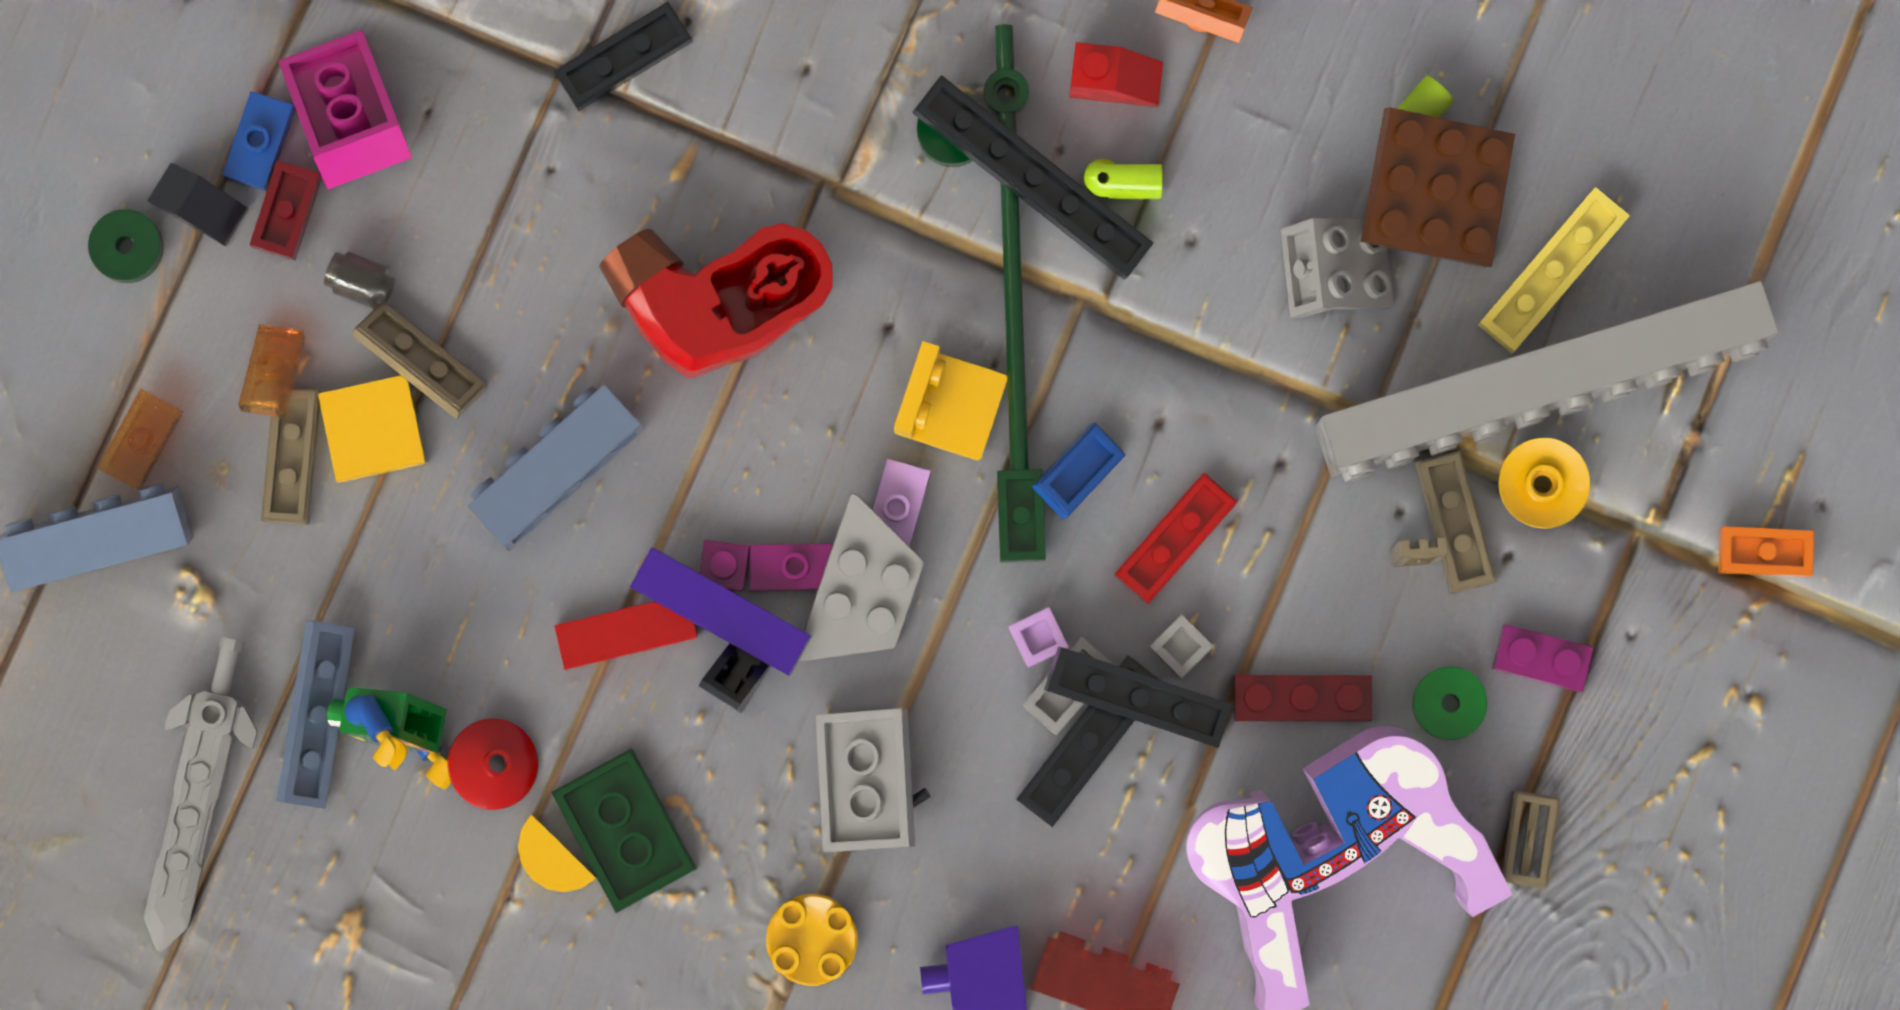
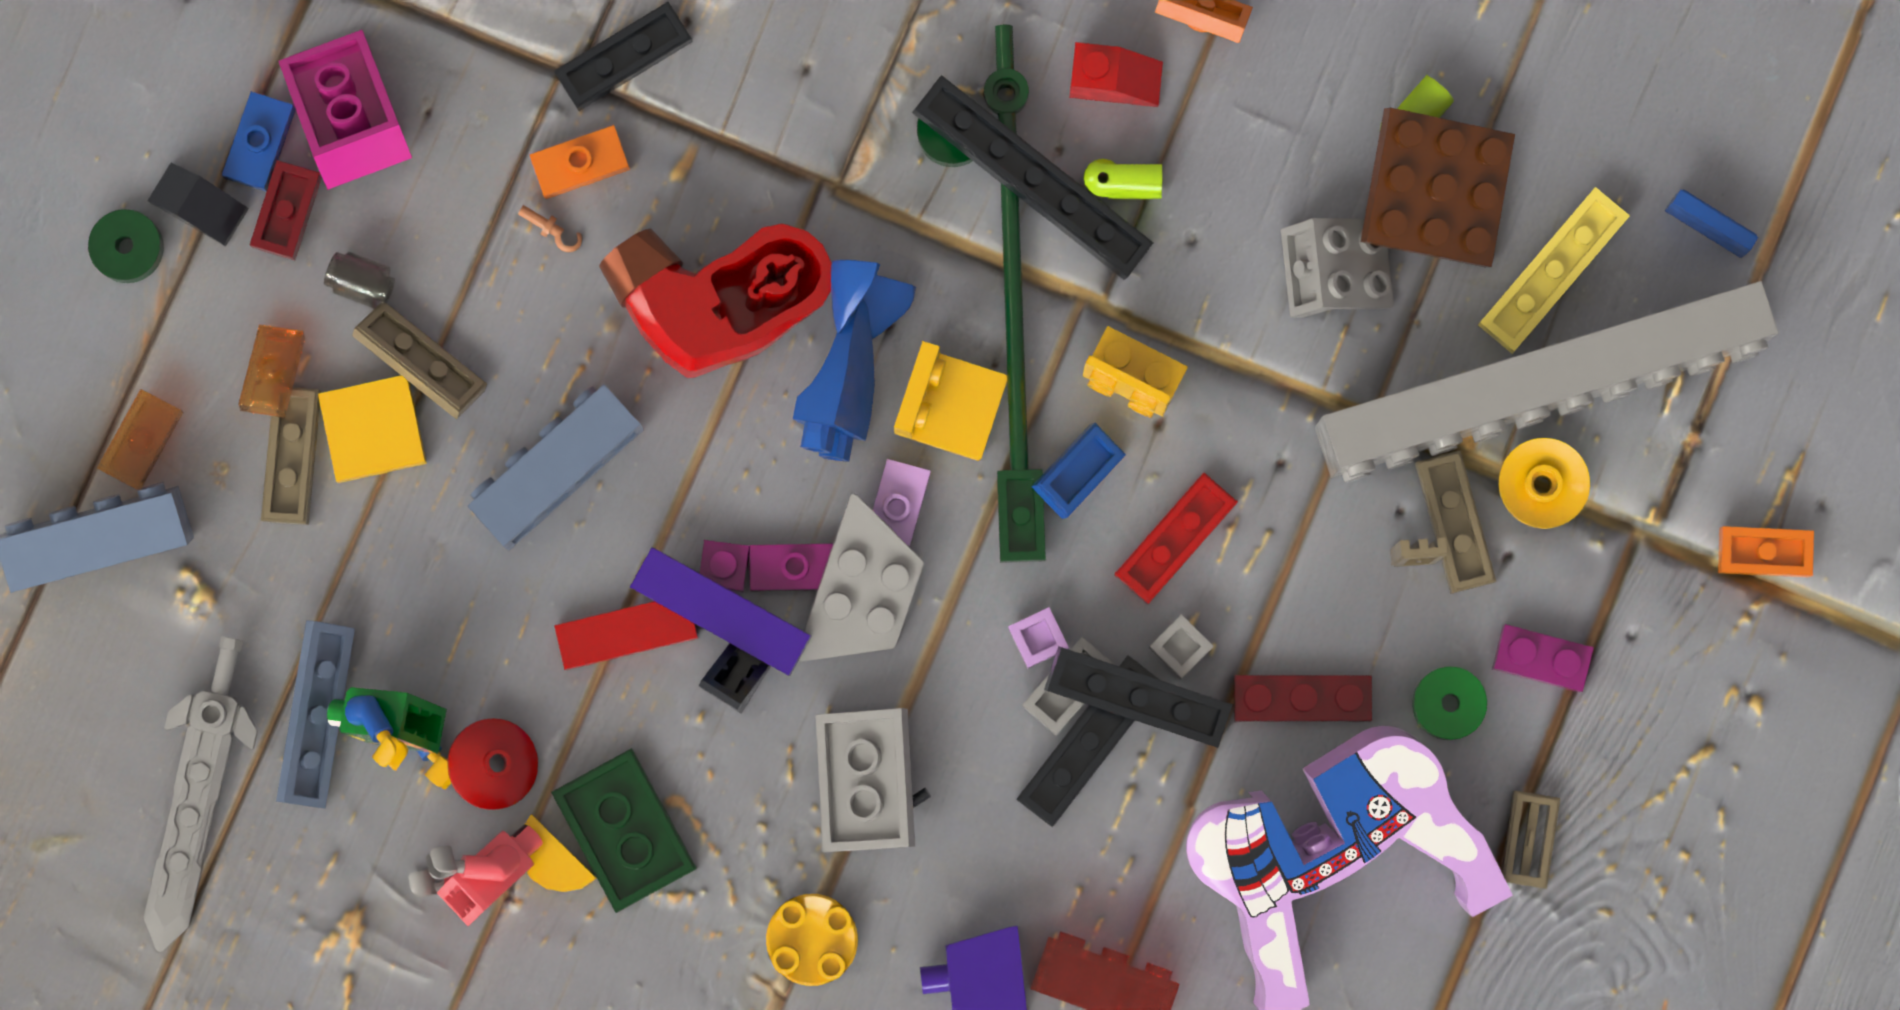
none -> coral torso [408,824,543,926]
none -> nougat hand [518,205,582,252]
none -> orange plate [529,125,630,199]
none -> blue hips [793,260,916,462]
none -> yellow bracket [1082,326,1188,418]
none -> blue tile [1665,189,1759,258]

